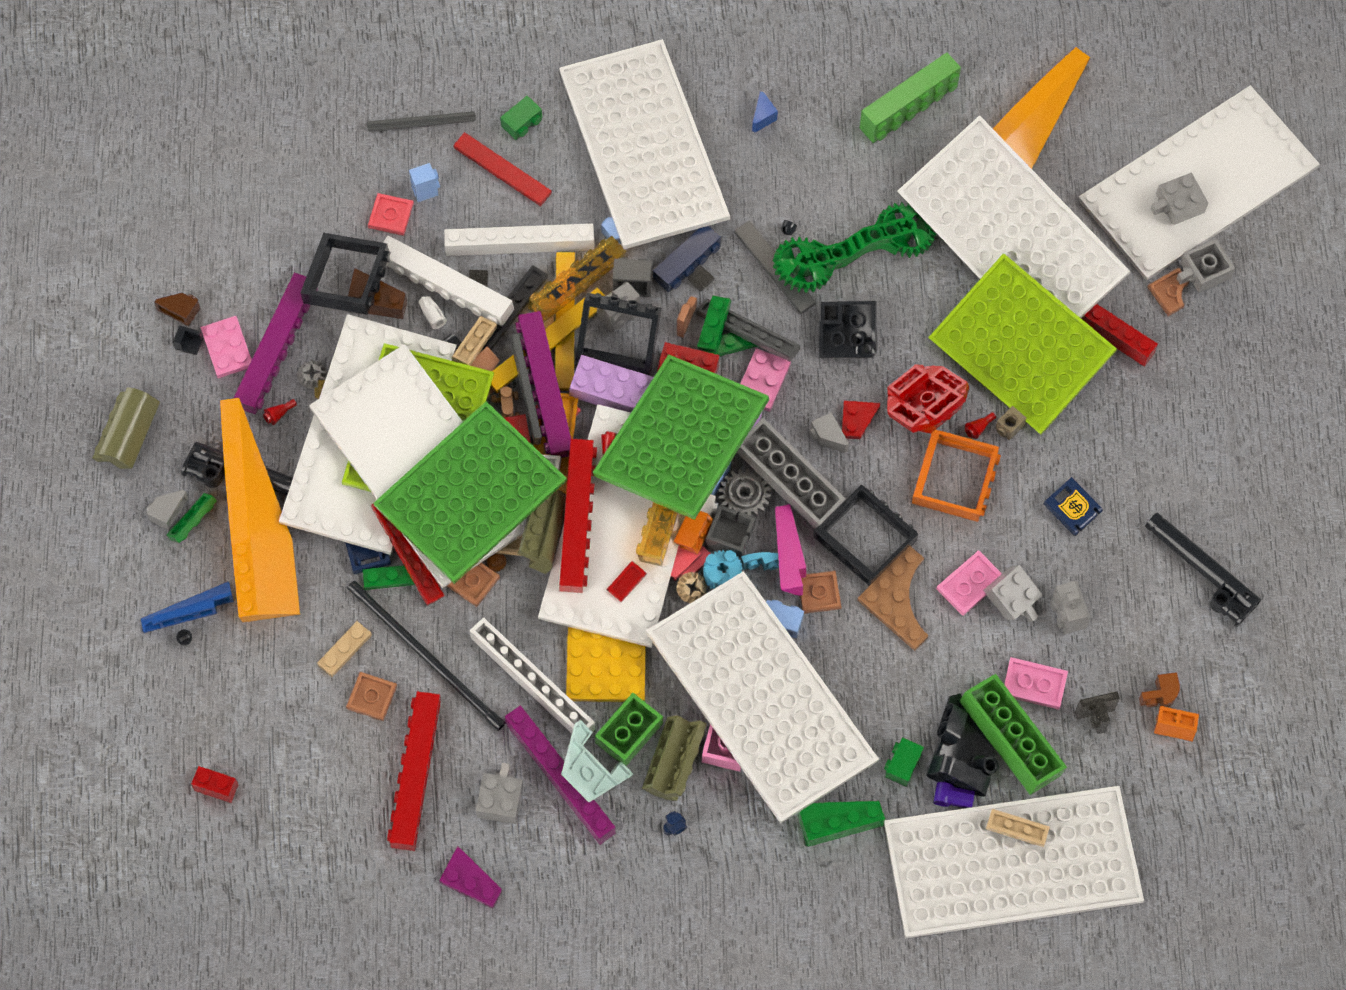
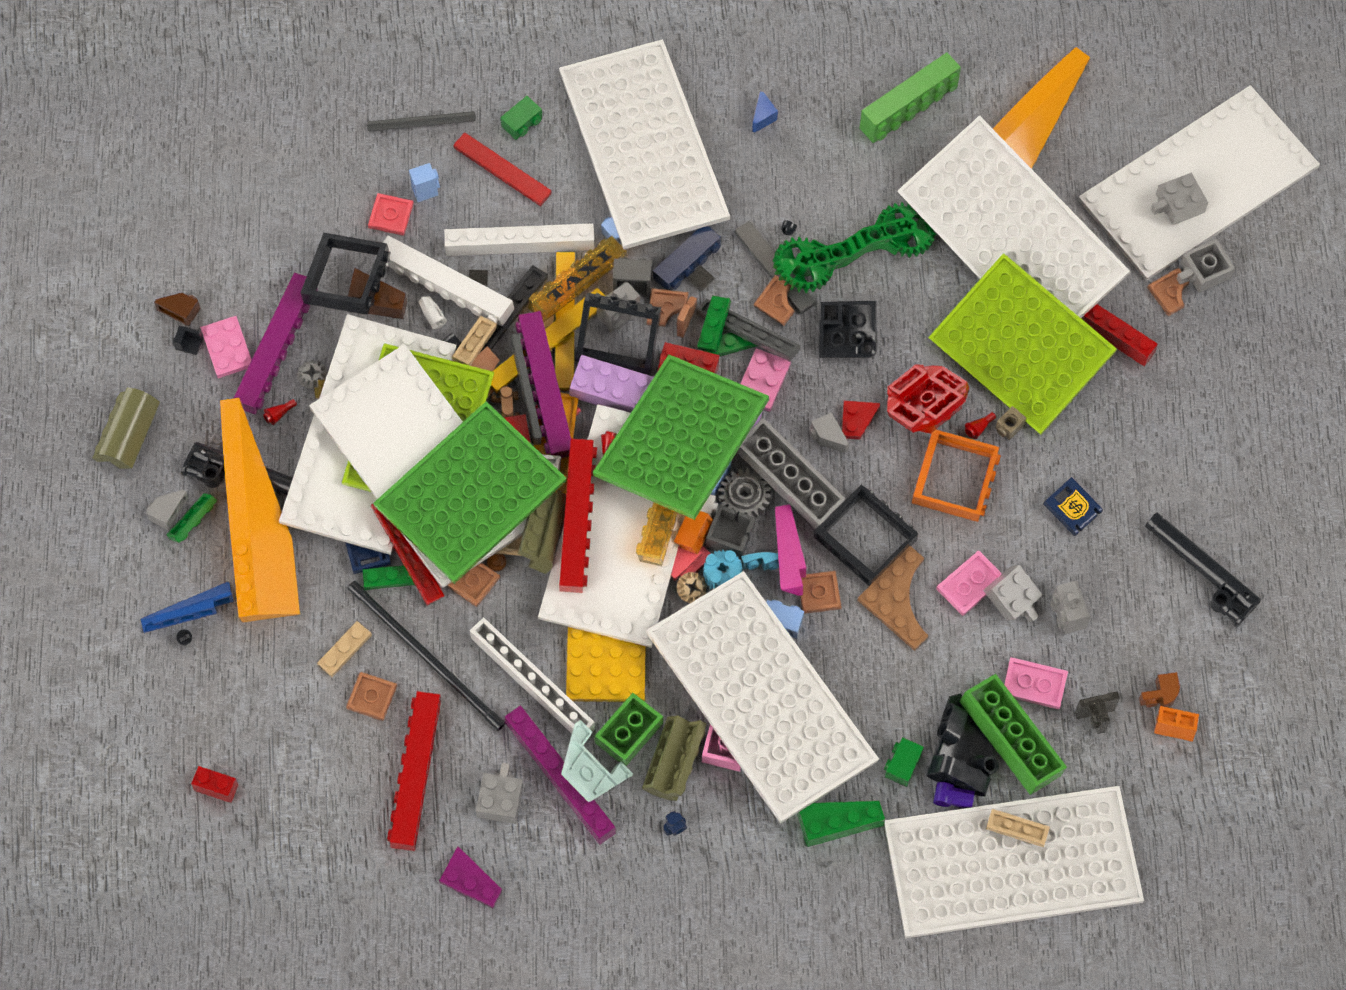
red tile [607,561,647,602] -> none
none -> nougat tile [647,288,689,327]
none -> nougat tile [753,275,795,326]

